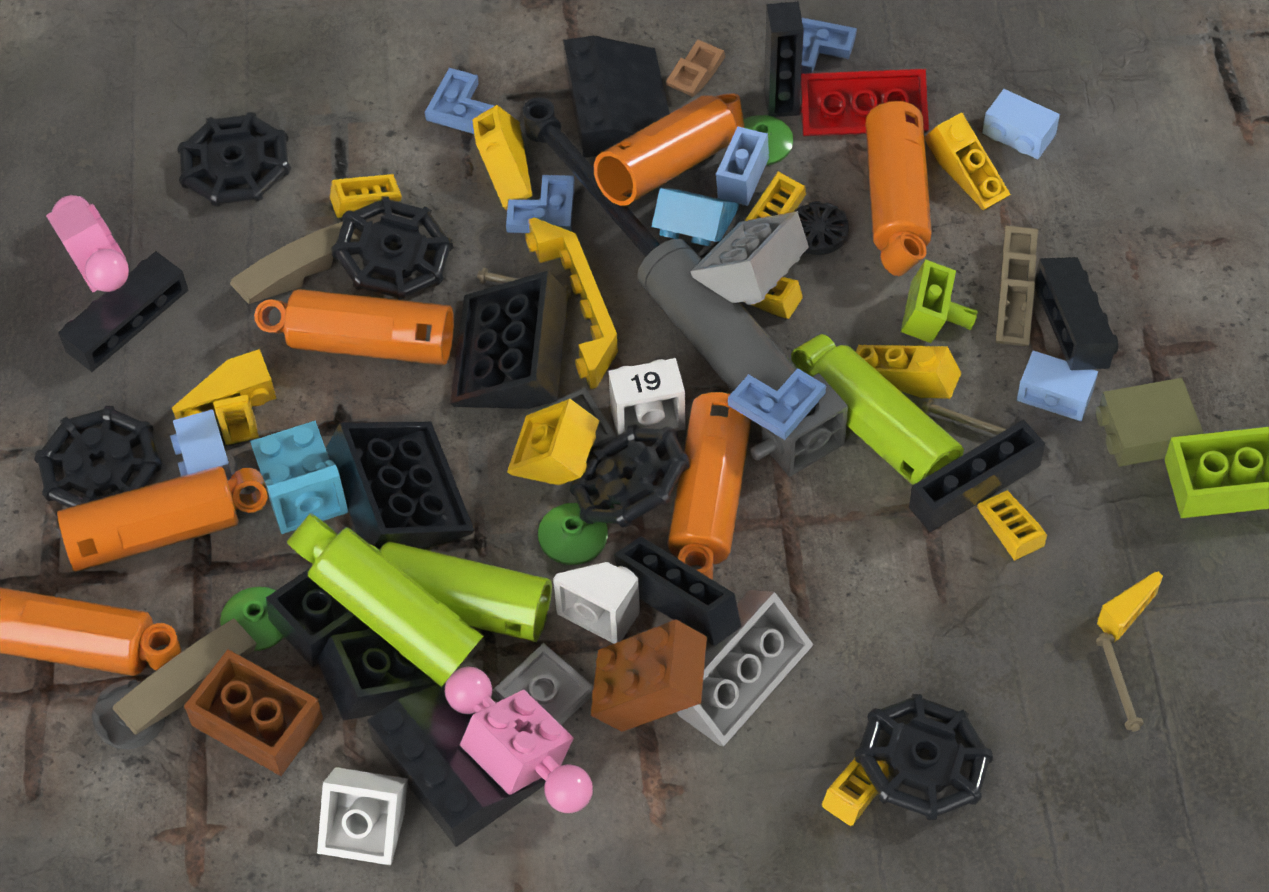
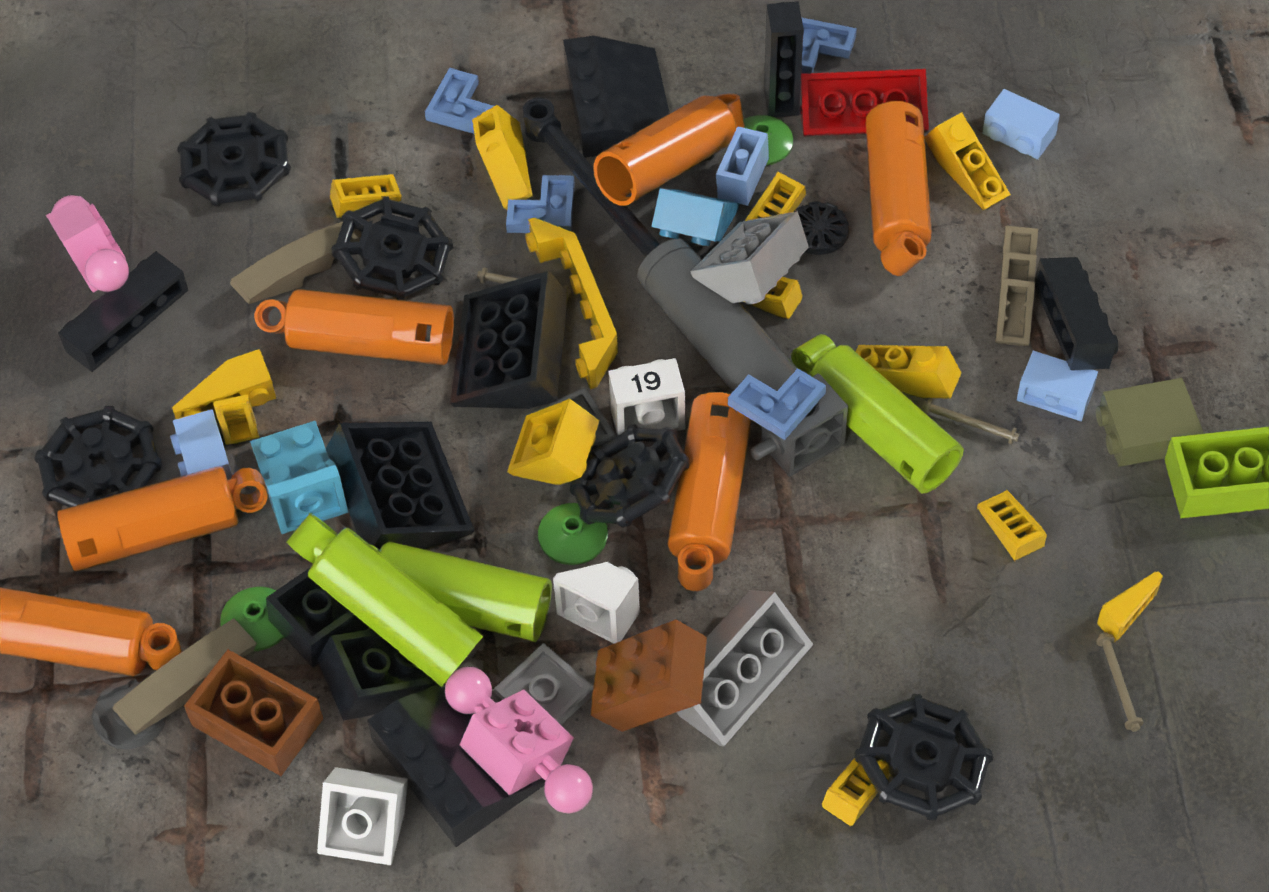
black brick [614,536,741,646] -> none
medium nougat slope [666,39,725,97] -> none
lime brick [901,259,978,343] -> none
black brick [909,419,1046,532] -> none

